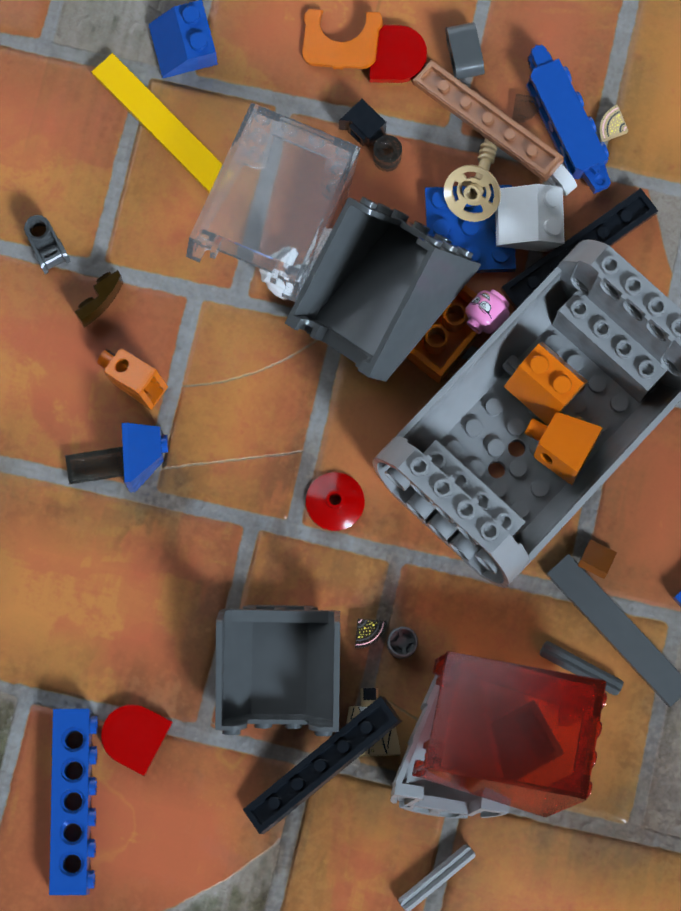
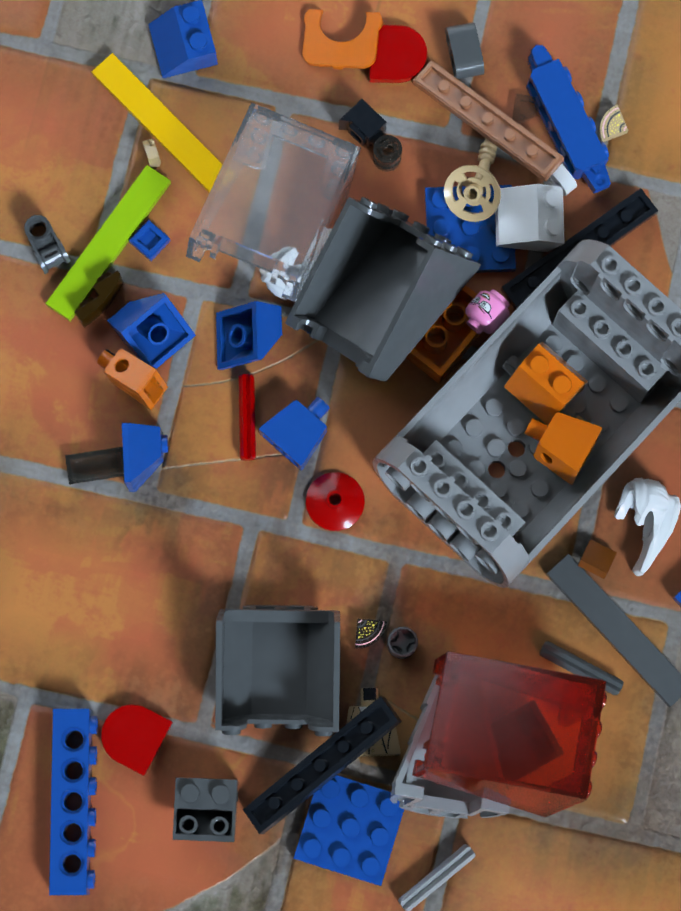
none -> lime tile [45,165,171,322]
none -> blue slope [107,293,196,369]
none -> blue tile [129,220,170,261]
none -> tan tile [142,138,161,168]
none -> dark grey slope [172,777,239,842]
none -> blue slope [216,301,282,370]
none -> red axle [238,374,256,461]
none -> blue torso [259,397,330,471]
none -> blue plate [293,775,404,886]
none -> white hair [614,477,681,576]

